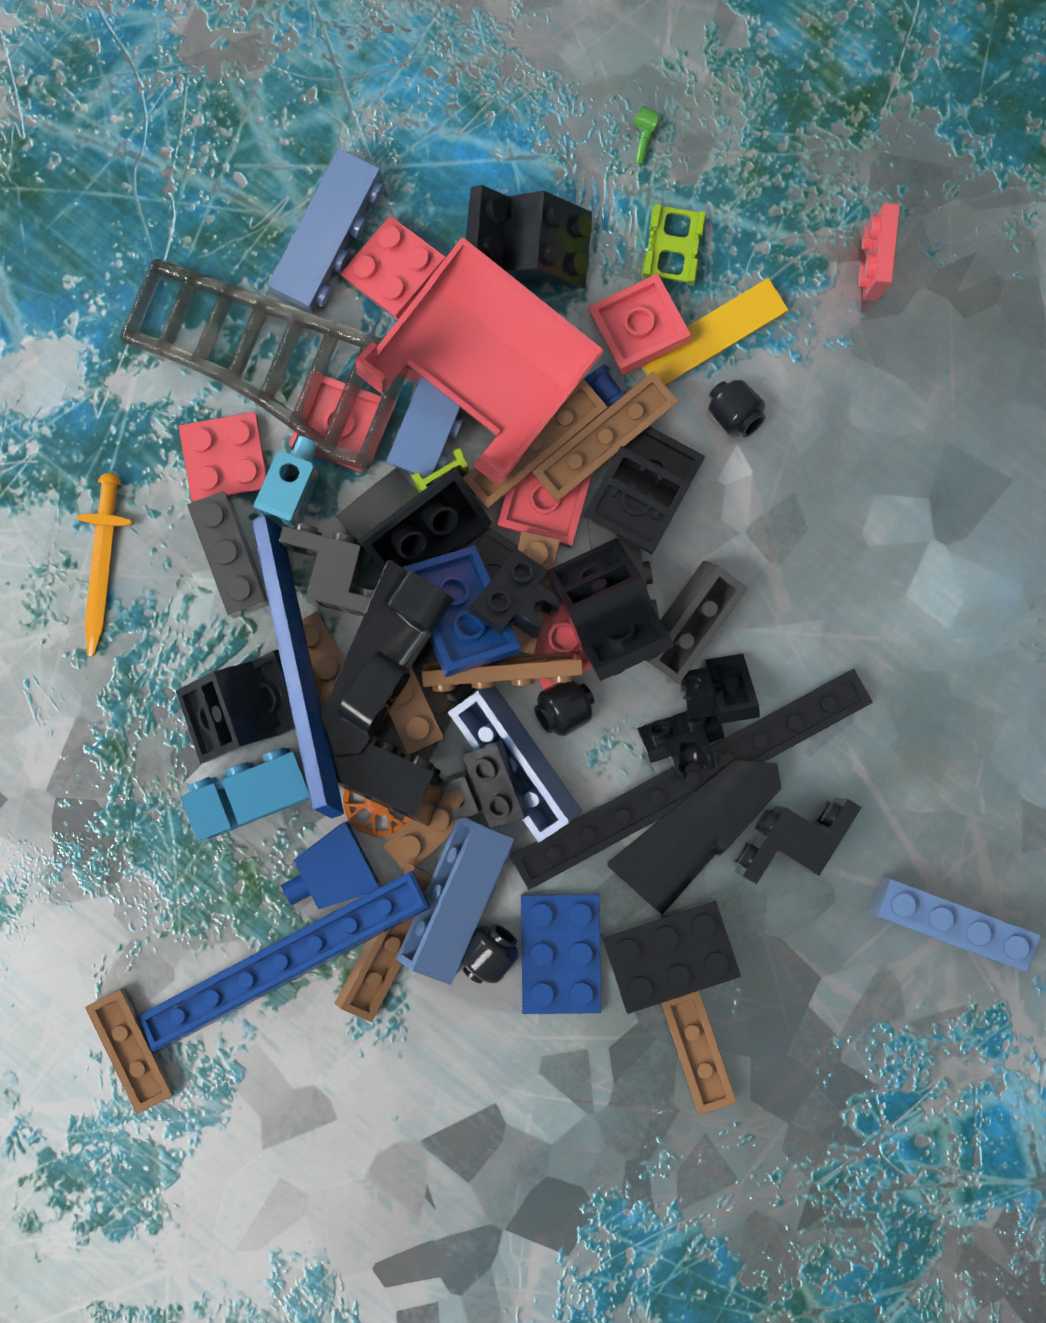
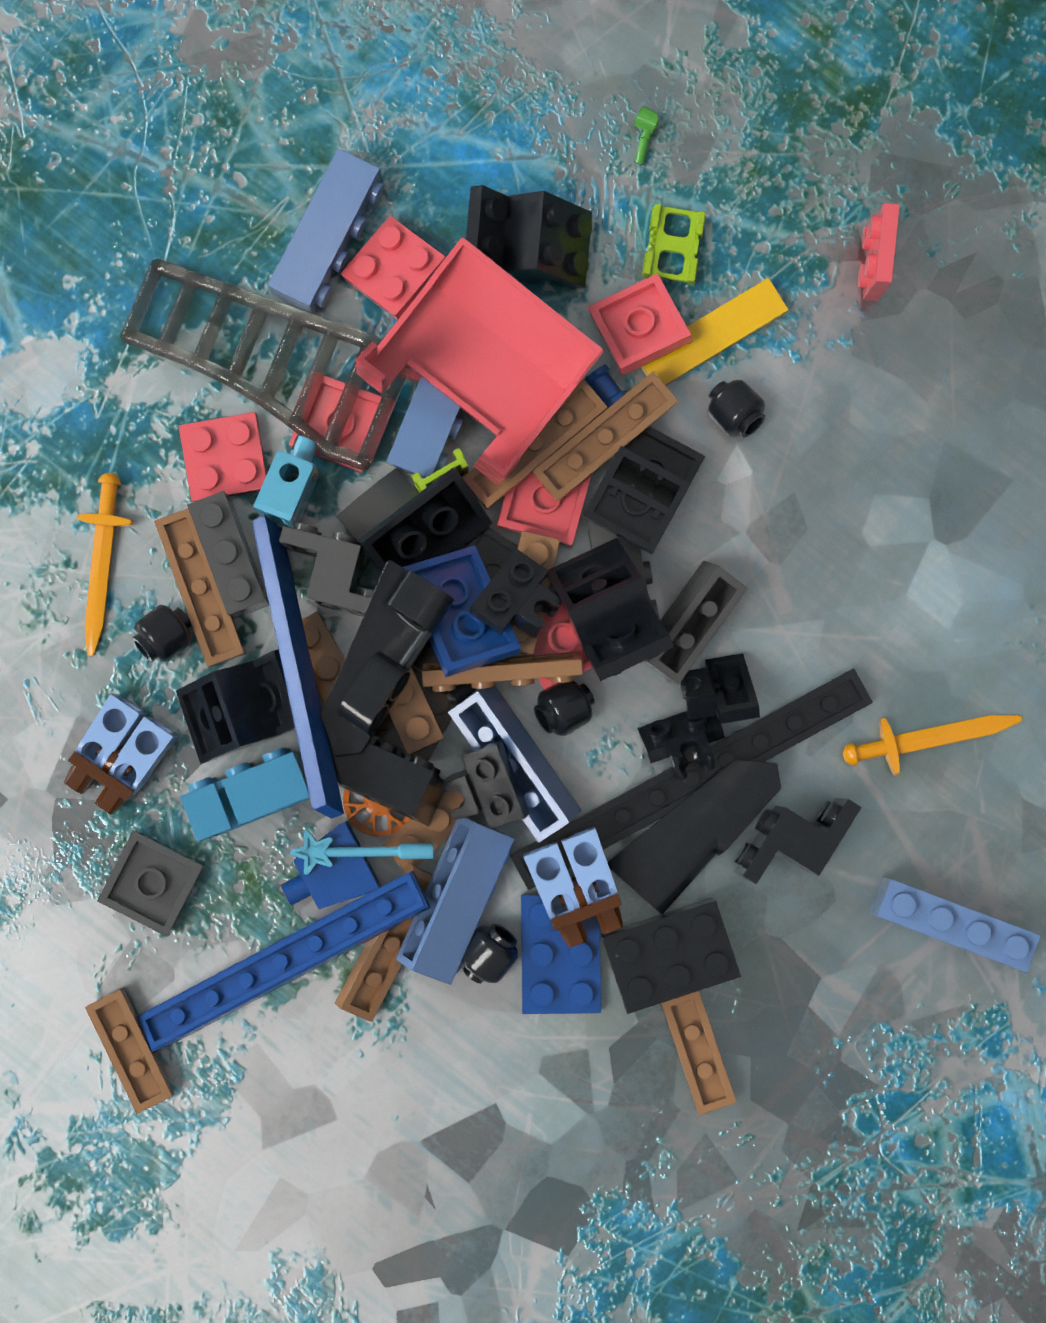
none -> light blue hips [64,694,180,815]
none -> dark grey plate [97,830,205,937]
none -> black head [132,605,192,663]
none -> medium nougat plate [154,508,246,668]
none -> medium azure piece [289,830,434,875]
none -> light blue hips [523,826,623,948]
none -> light orange sword [842,715,1022,775]

